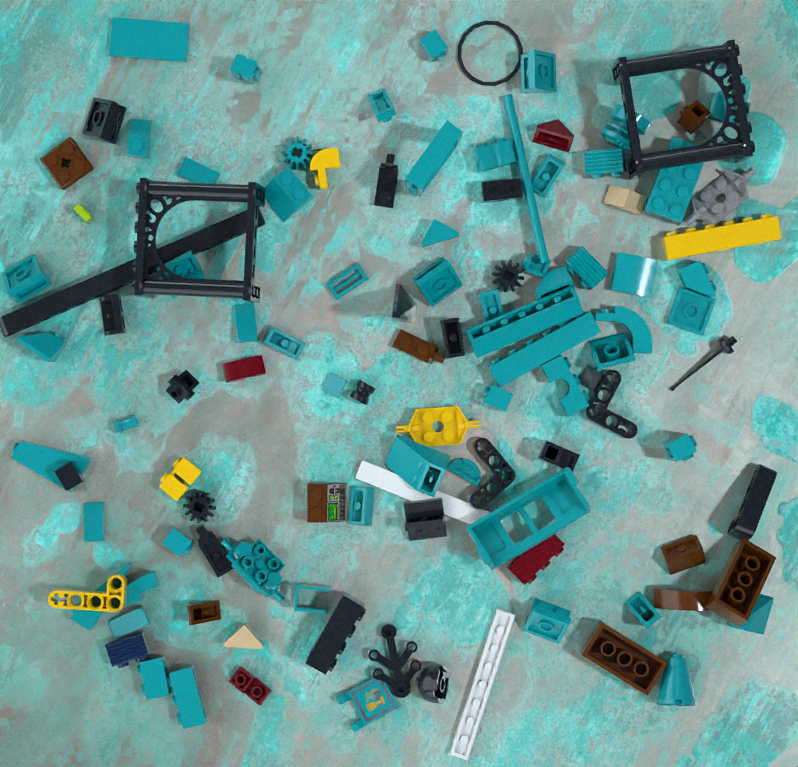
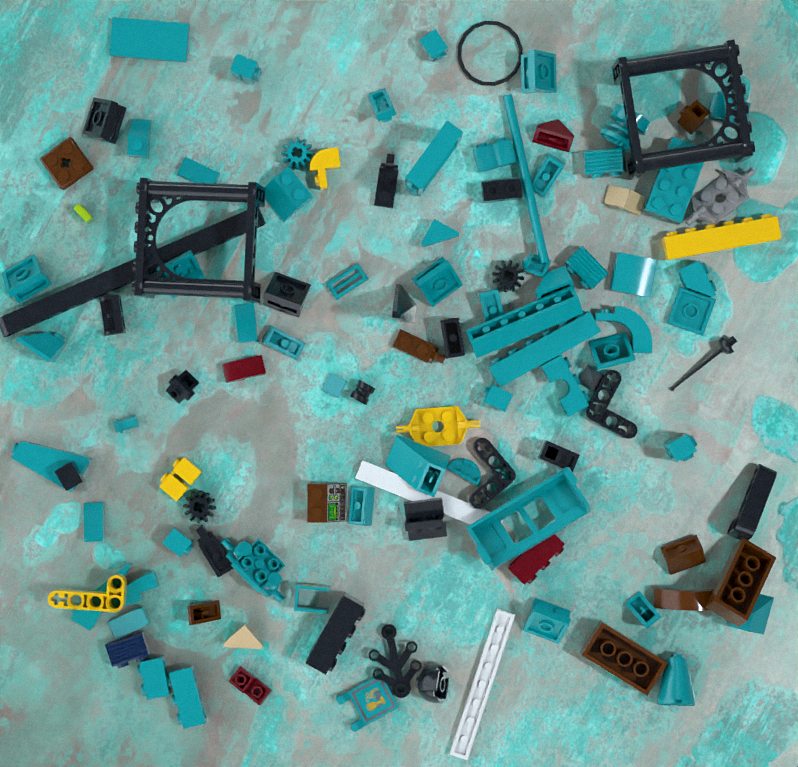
none -> black bracket [263,272,311,318]

